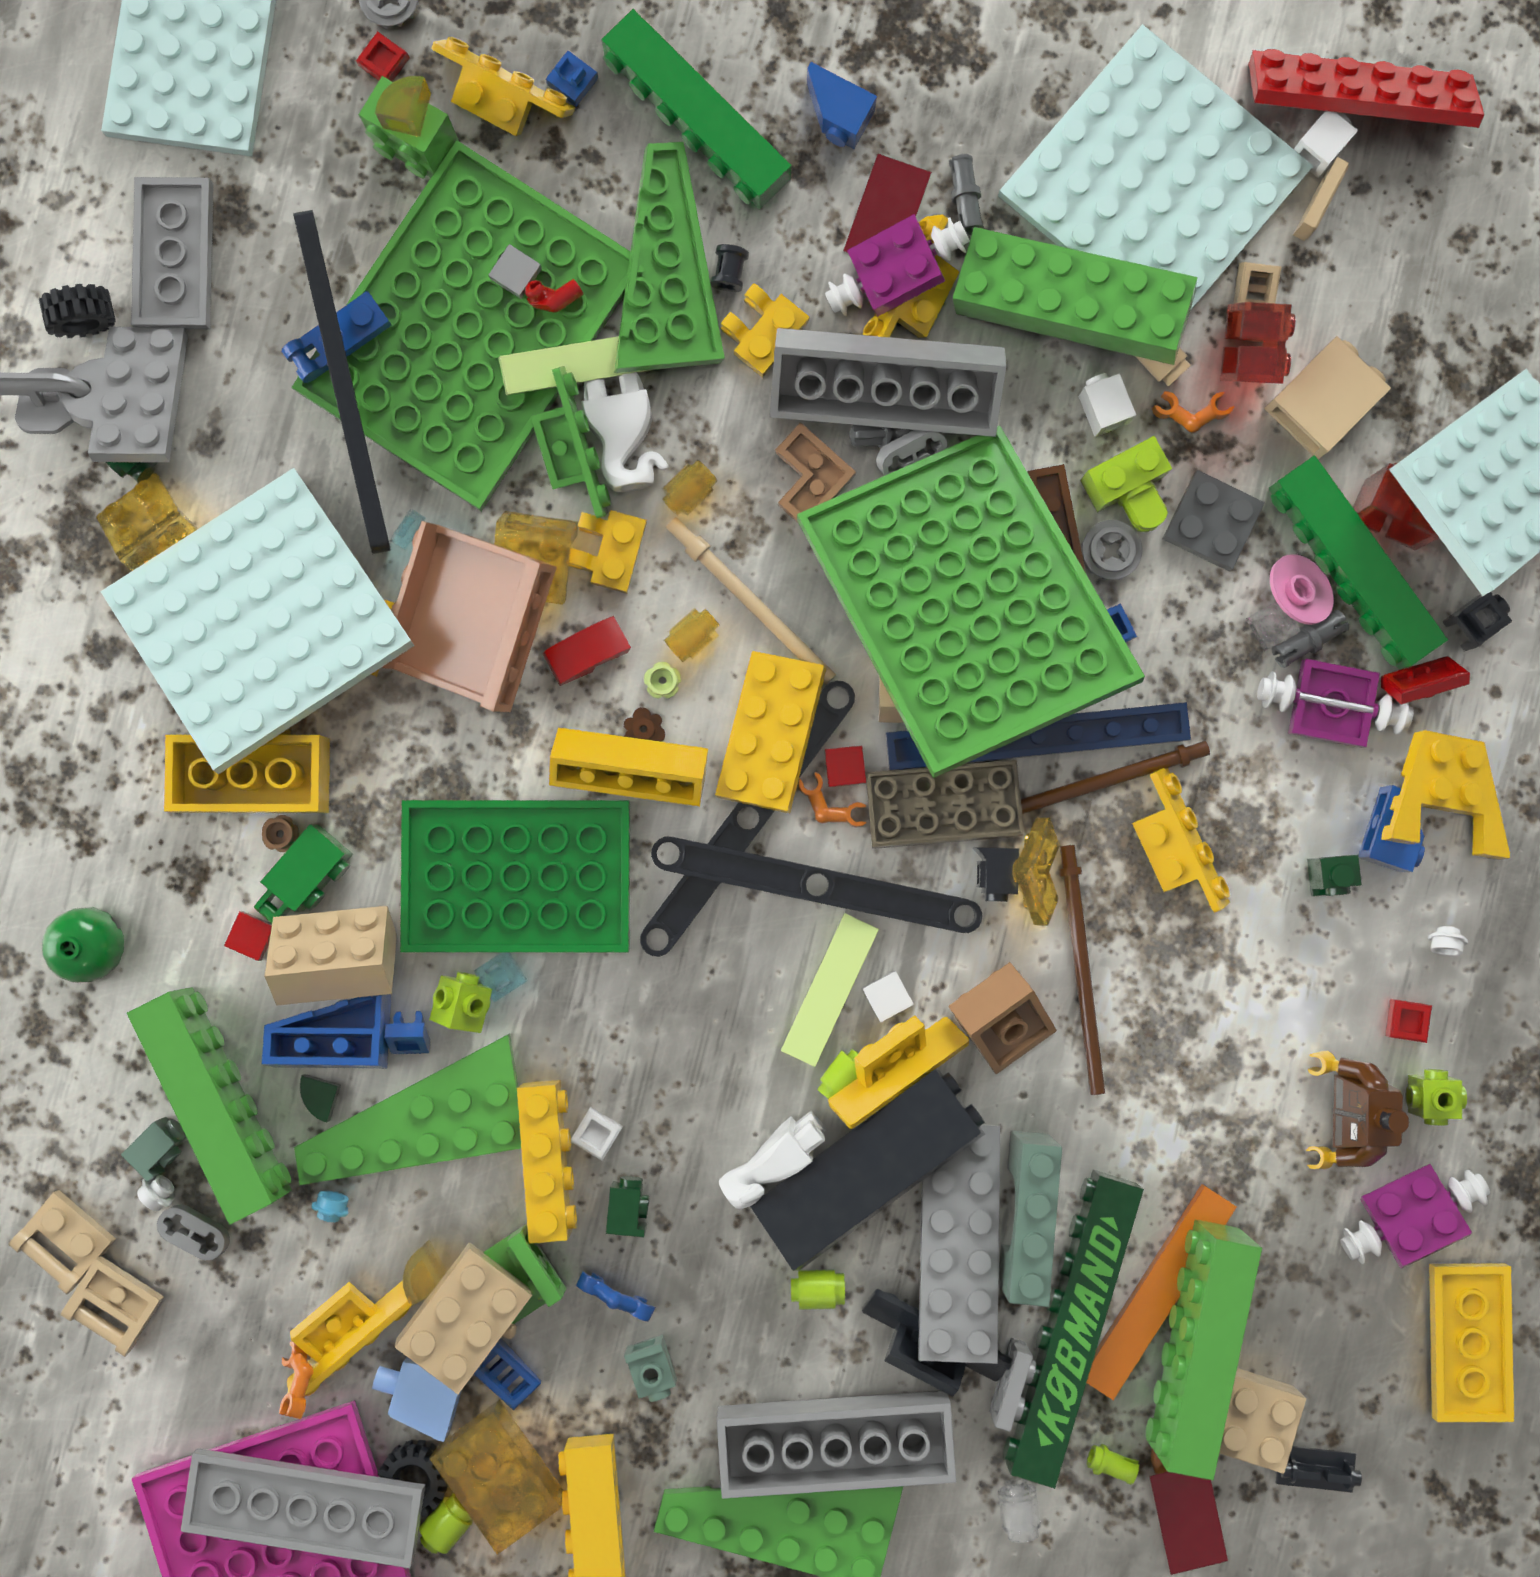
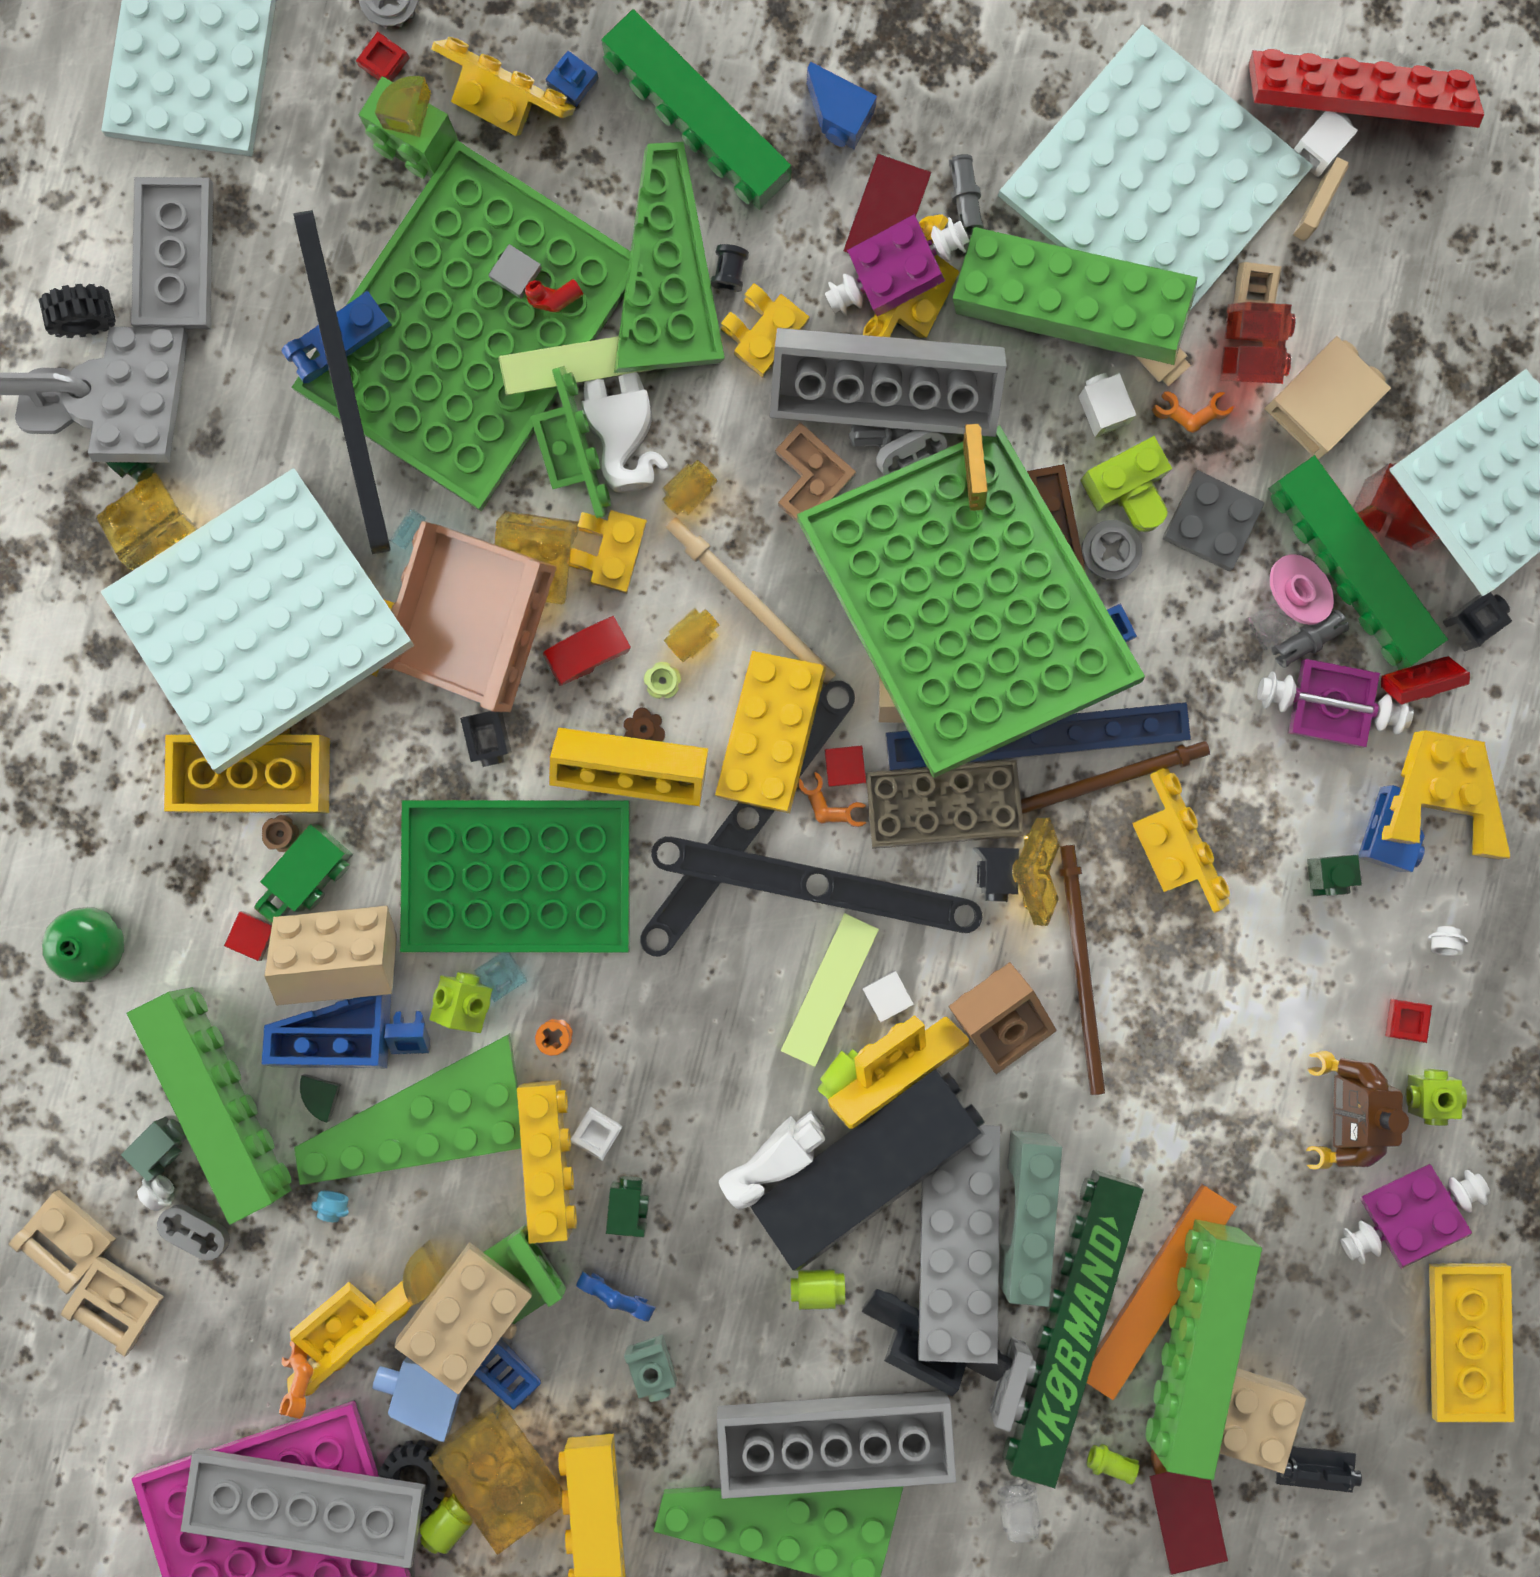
none -> black window [460,711,512,767]
none -> orange bush [535,1019,573,1056]
none -> tile [963,424,987,511]

